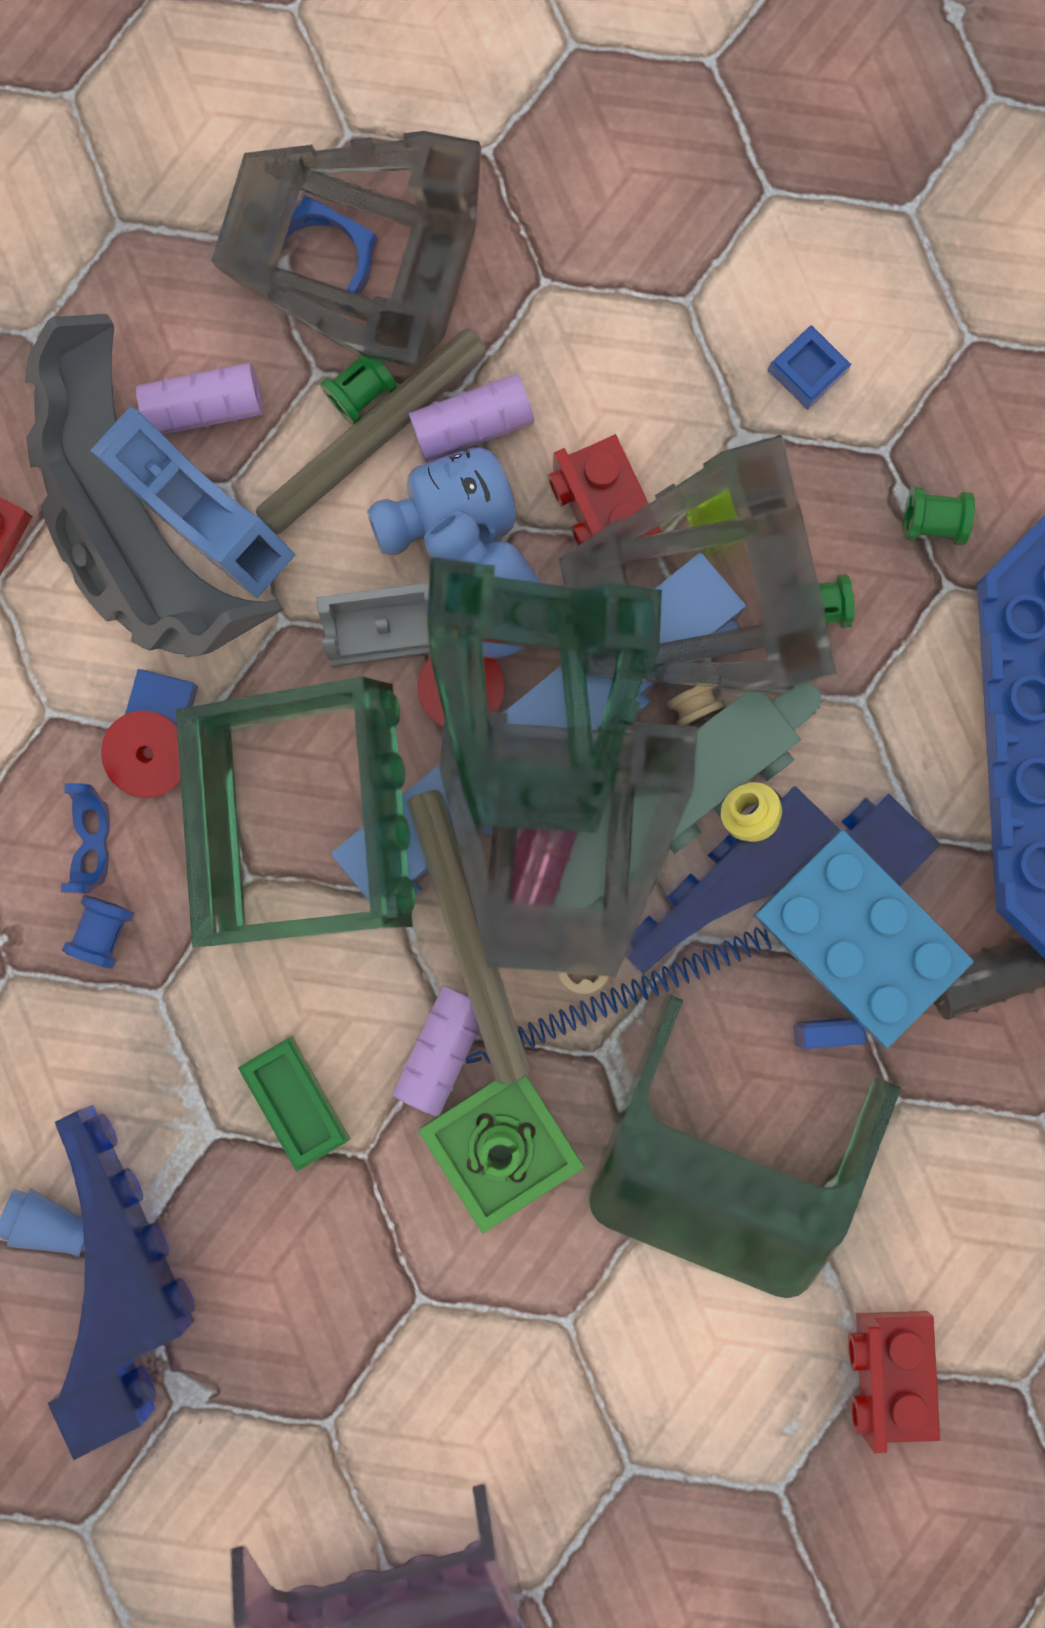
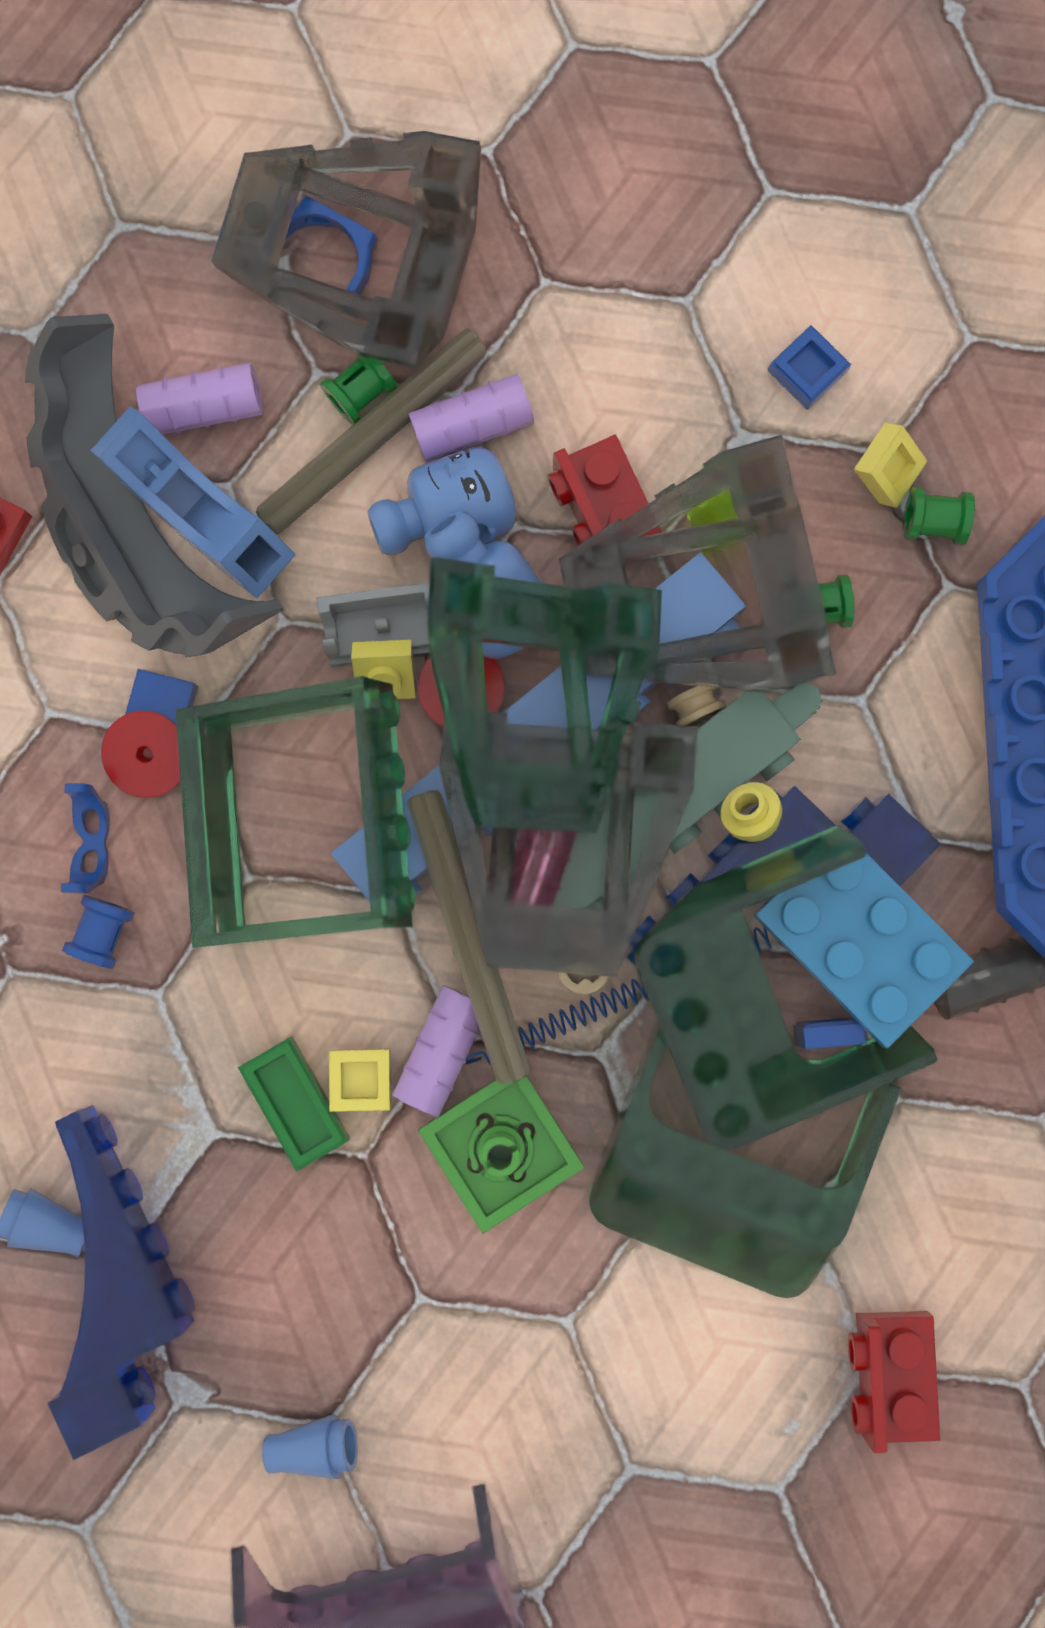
none -> medium blue cone [262,1414,358,1480]
none -> light yellow plate [329,1048,392,1112]
none -> light yellow plate [351,639,416,701]
none -> clear green windscreen [634,826,938,1149]
none -> light yellow plate [854,422,927,508]

